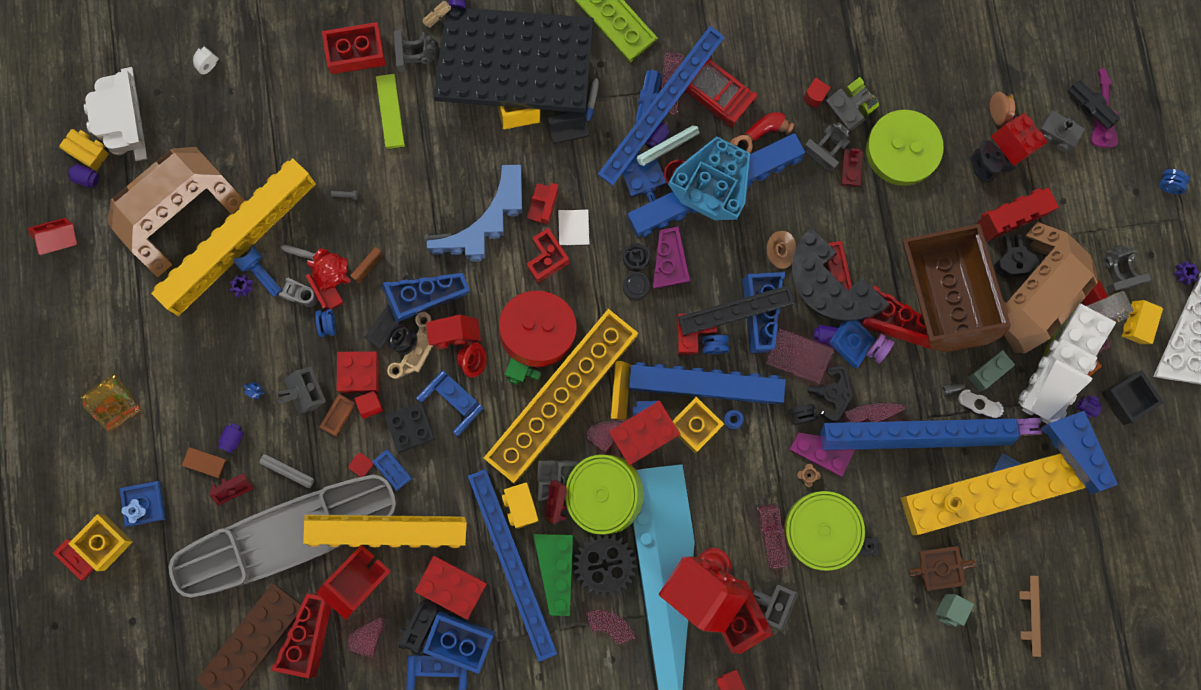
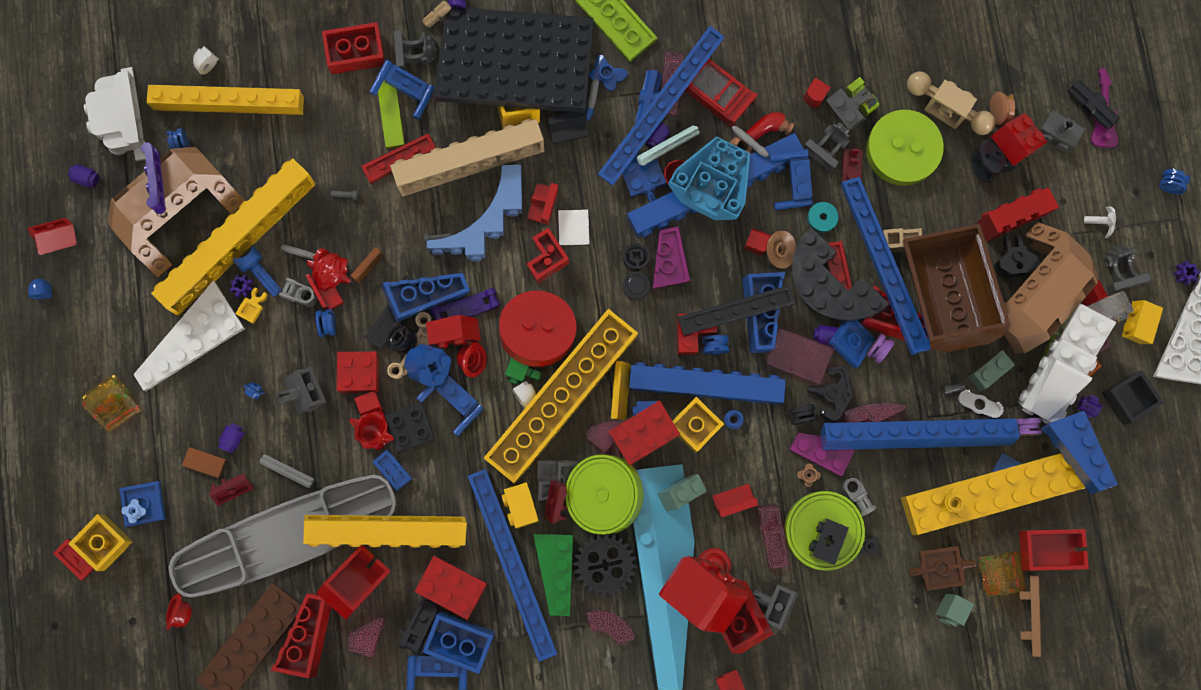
yellow brick [59,129,109,171] -> none
dark orange tile [319,394,356,437] -> none
red piece [348,453,374,477] -> none
none -> blue piece [28,279,52,300]
none -> white wing [134,280,245,391]
none -> dark purple plate [141,142,166,214]
none -> yellow brick [147,85,304,115]
none -> red hat [165,593,192,631]
none -> blue wheel [166,128,190,149]
none -> yellow plate [235,287,268,324]
none -> red hair [349,410,394,450]
none -> red tile [361,133,436,184]
none -> blue plate [369,60,435,120]
none -> tan brick [390,119,544,197]
none -> blue brick [404,344,451,386]
none -> dark purple plate [430,288,501,320]
none -> white piece [512,381,536,409]
none -> blue animal [589,55,628,91]
none -> sand green brick [657,474,707,511]
none -> red panel [712,484,758,518]
none -> light grey piece [732,126,769,157]
none -> red piece [744,228,771,256]
none -> blue plate [770,149,813,210]
none -> teal piece [807,202,838,233]
none -> black brick [808,518,849,565]
none -> blue plate [841,177,931,355]
none -> light grey connector [843,478,876,516]
none -> tan brick [883,228,922,252]
none -> tan brick [907,71,996,135]
none -> clear yellow slope [979,551,1026,597]
none -> red piece [1019,529,1089,571]
none -> white plant [1084,207,1116,238]

